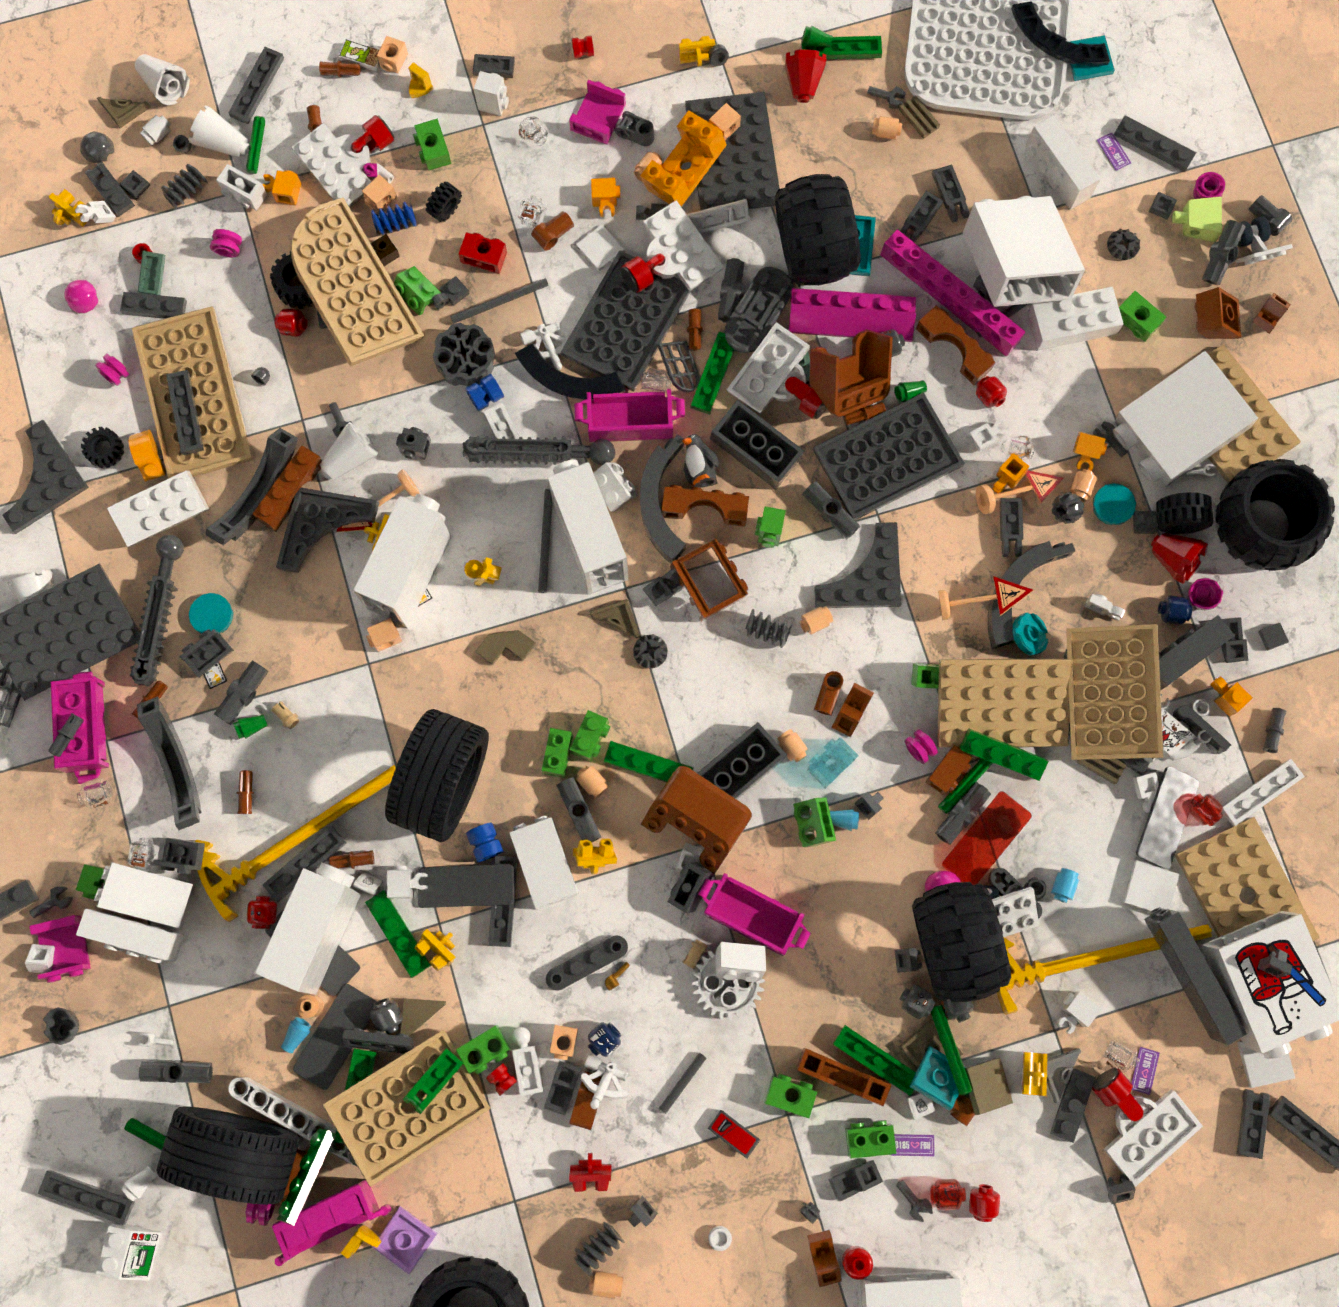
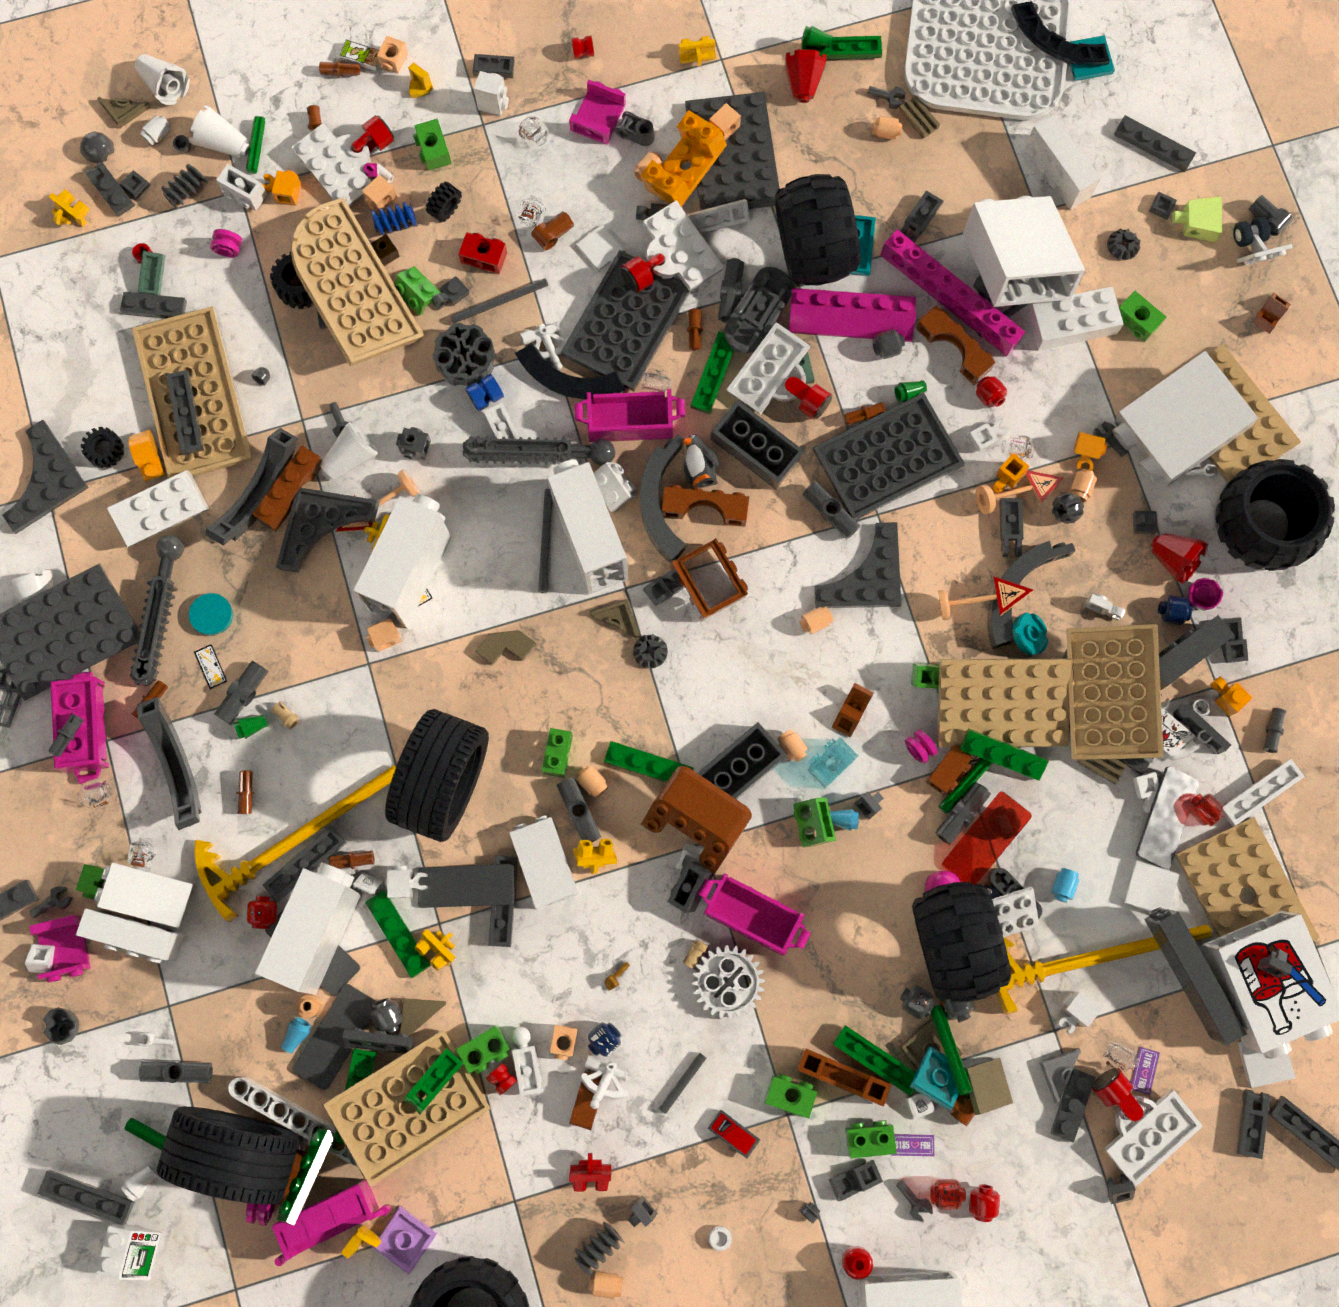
dark pink hair [64,280,98,313] -> none
white plate [75,201,116,223] -> none
dark pink wheel [95,353,129,386] -> none
dark grey bracket [153,838,205,874] -> none
dark grey bracket [179,629,234,678] -> none
dark grey plate [228,47,284,124] -> none
red head [274,308,308,337] -> none
yellow hips [464,557,502,586] -> none
blue wheel [466,822,504,863] -> none
dark grey slope [544,1061,581,1115] -> none
dark grey plate [546,935,628,991] -> none
bright green brick [570,710,611,762] -> none
light orange brick [591,178,621,217] -> none
dark grey window [657,341,700,392] -> none
dark grey tile [708,44,729,66] -> none
white brick [716,942,766,982] -> none
dark grey piece [745,609,793,648] -> none
bright green brick [755,506,786,548] -> none
dark orange slope [807,1230,842,1287] -> none
dark orange windscreen [809,329,893,417] -> none
dark orange piece [814,671,844,716] -> none
dark grey tile [895,948,922,973] -> none
dark grey hinge [932,164,970,222] -> none
yellow hips [1022,1052,1047,1096] -> none
dark grey plate [1024,878,1046,900] -> none
teal tile [1093,483,1136,525] -> none
medium lavender sticker [1097,133,1131,171] -> none
black tyre [1156,492,1214,534] -> none
dark pink wheel [1193,172,1225,199] -> none
dark orange slope [1195,287,1241,339] -> none
dark grey piece [1202,220,1246,286] -> none
dark grey tile [1258,623,1289,651] -> none

